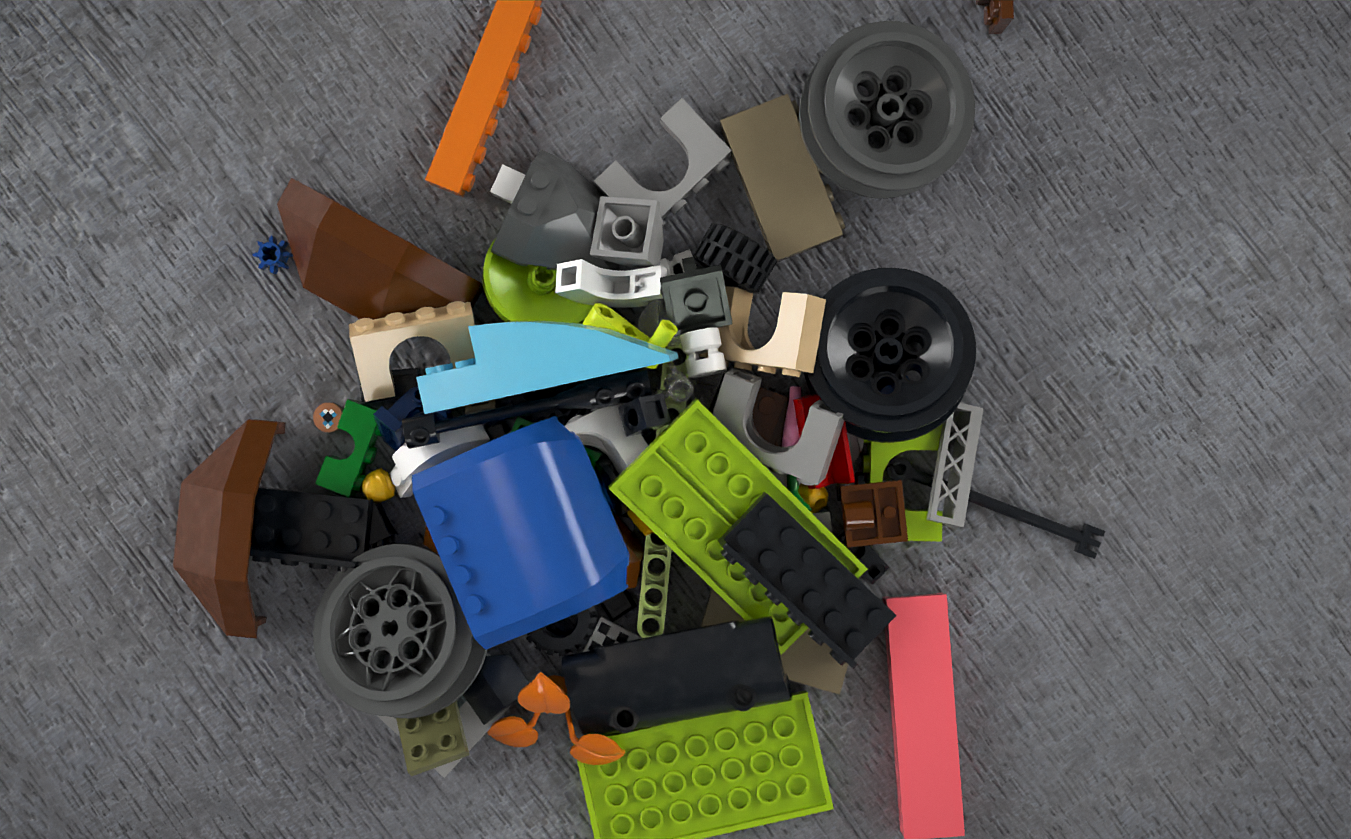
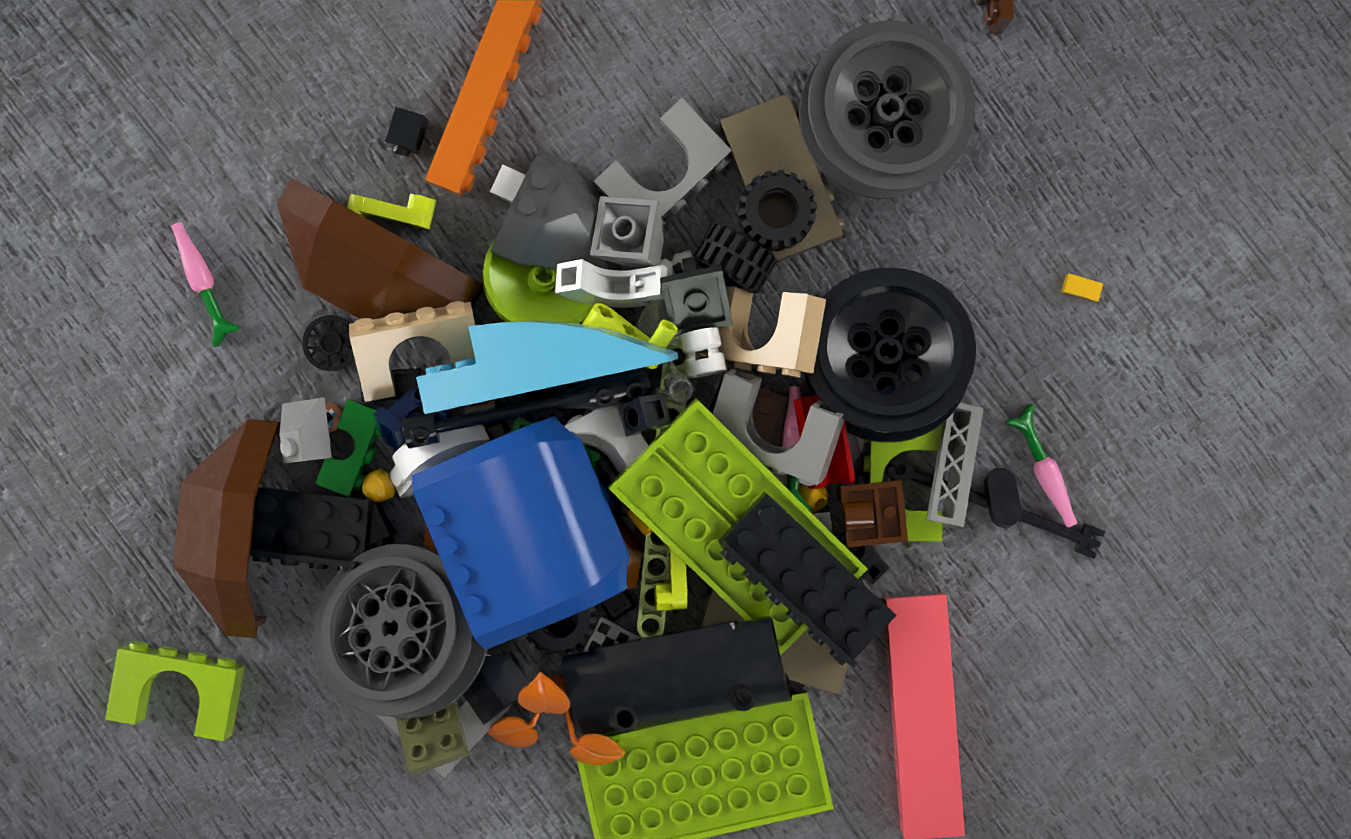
blue gear [253,236,293,274] -> none
none -> lime arch [105,641,245,741]
none -> bright pink piece [171,222,241,347]
none -> light grey slope [280,397,332,464]
none -> black wheel [302,315,355,371]
none -> neon yellow beam [347,194,436,230]
none -> black brick [385,107,429,157]
none -> neon yellow beam [654,546,687,611]
none -> black tyre [738,170,817,251]
none -> black tile [984,468,1022,528]
none -> bright pink piece [1005,404,1078,527]
none -> yellow piece [1061,273,1103,302]

